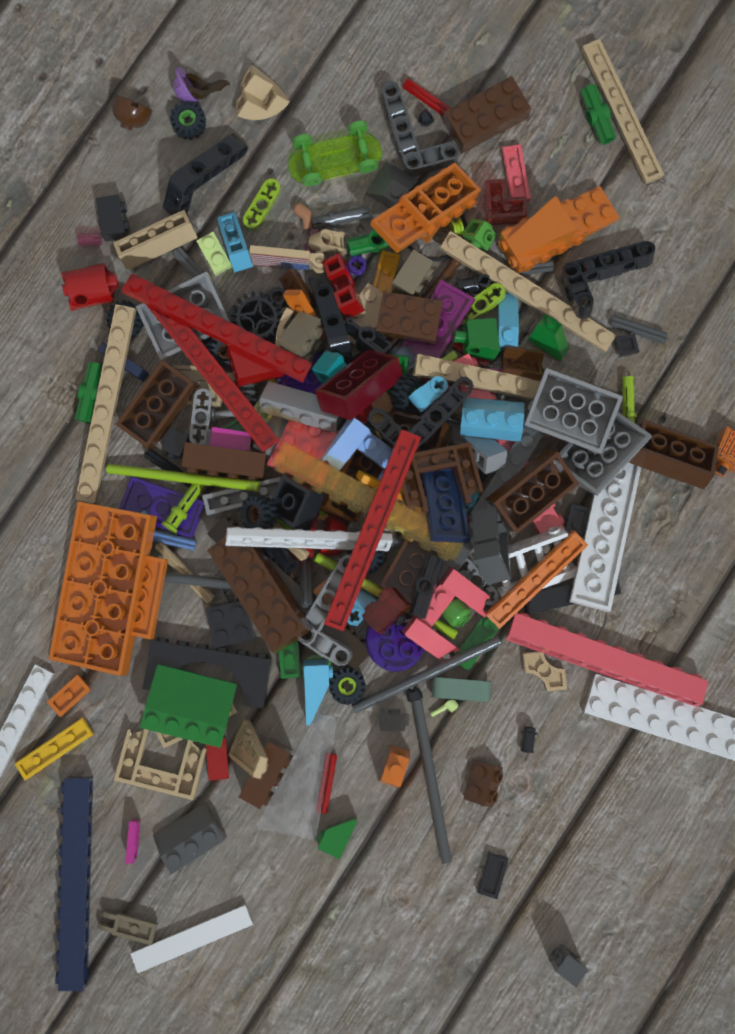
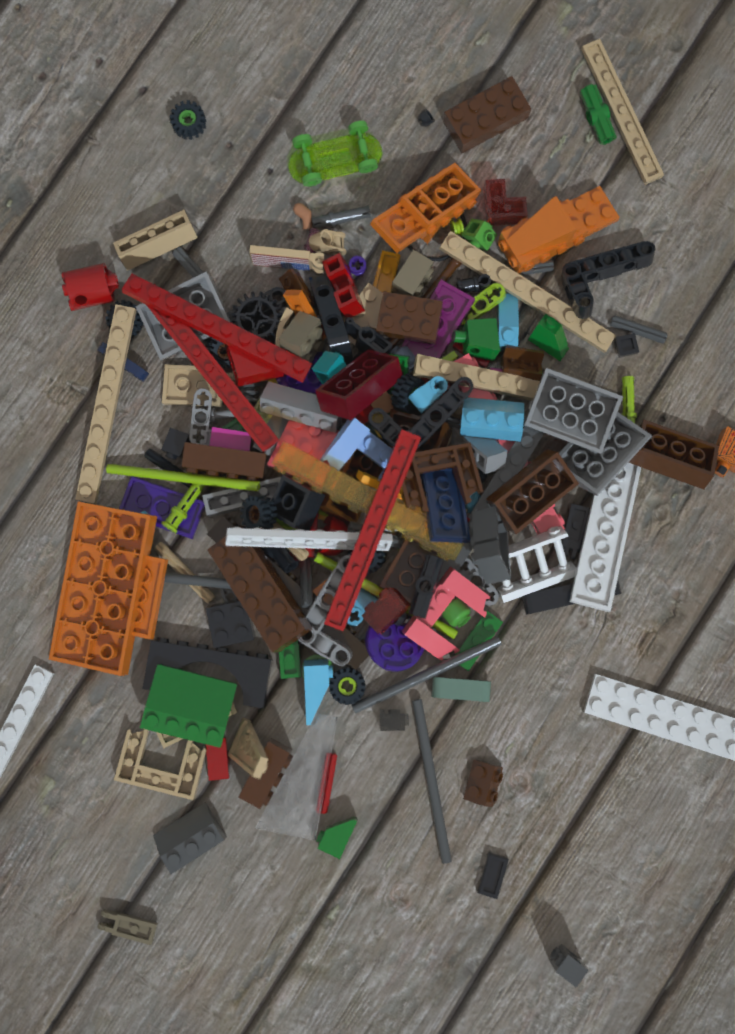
yellow tile [14,717,95,781] -> none
orange plate [47,674,92,717] -> none
dark blue brick [55,776,93,991] -> none
green piece [75,362,103,424] -> none
clear pink pin [77,232,103,248] -> none
black brick [96,194,130,242] -> none
reddish brown cylinder [112,95,152,131] -> none
reddish brown brick [115,360,199,450] -> none
dark pink tile [125,818,141,864] -> none
white tile [130,904,253,973] -> none
medium blue axle [153,530,197,550] -> none
black beam [163,134,248,215] -> none
piece [173,66,230,103] -> none
yellowish green plate [196,232,232,276] -> none
medium azure slope [217,212,253,273] -> none
tan brick [236,65,290,120] -> none
lime beam [243,179,281,231] -> none
green piece [346,230,390,257] -> none
dark grey slope [366,161,419,208] -> none
orange torso [379,745,410,788] -> none
dark grey beam [382,81,459,177] -> none
red axle [403,78,451,117] -> none
black hinge [406,686,423,702] -> none
yellowish green hand [430,699,458,717] -> none
orange tile [485,530,588,629] -> none
coral tile [501,144,531,204] -> none
coral brick [505,612,708,707] -> none
black pin [521,726,537,753] -> none
tan tile [522,651,567,691] -> none

